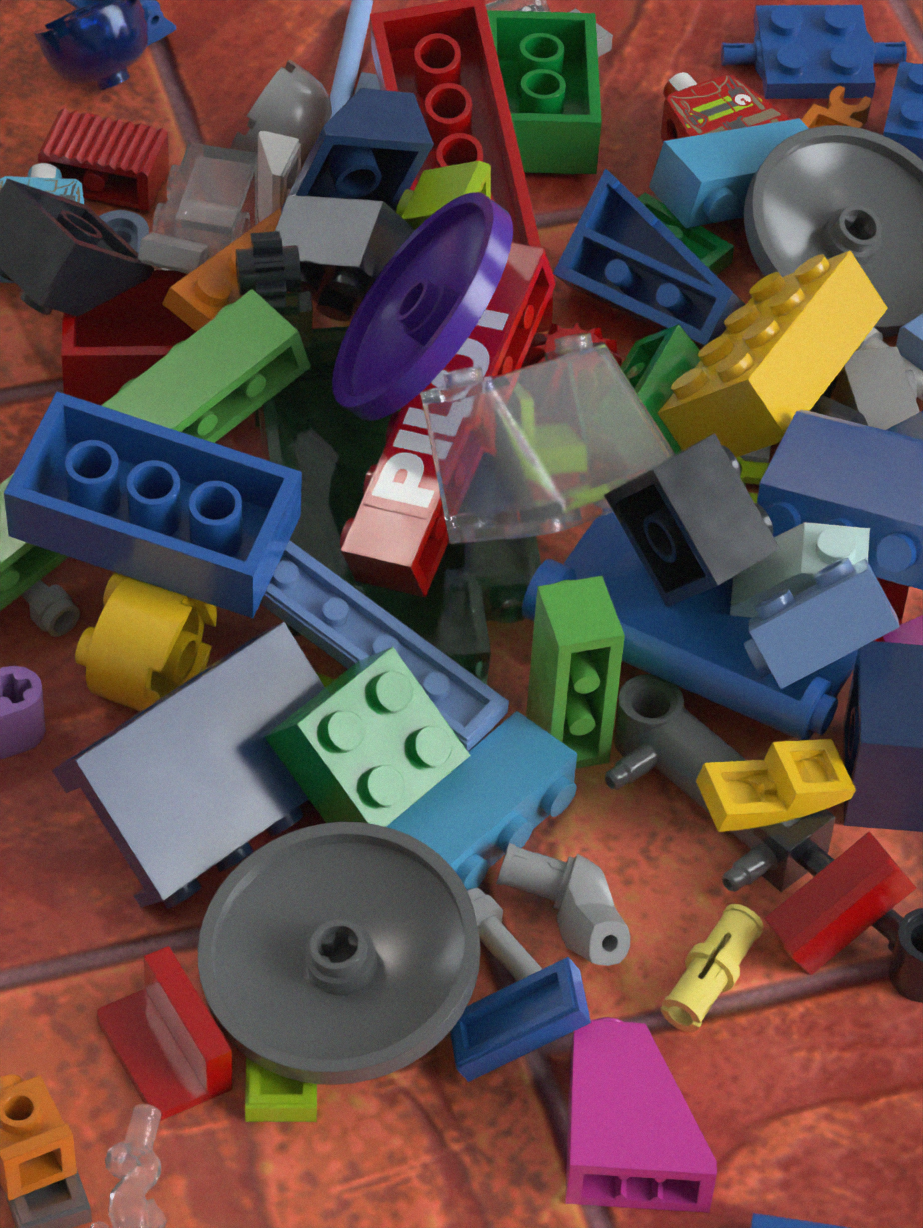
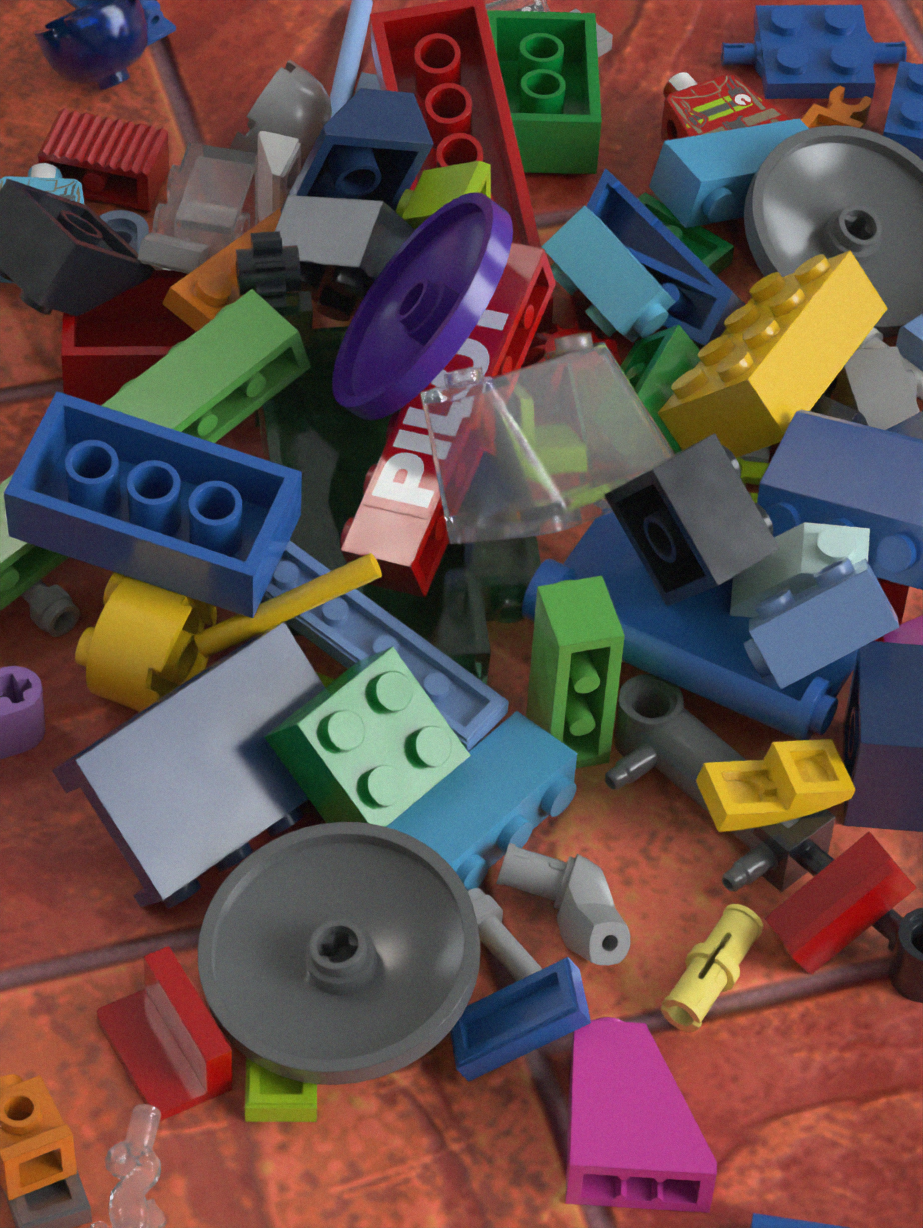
none -> yellow bar [194,553,382,658]
none -> medium azure brick [541,205,676,343]

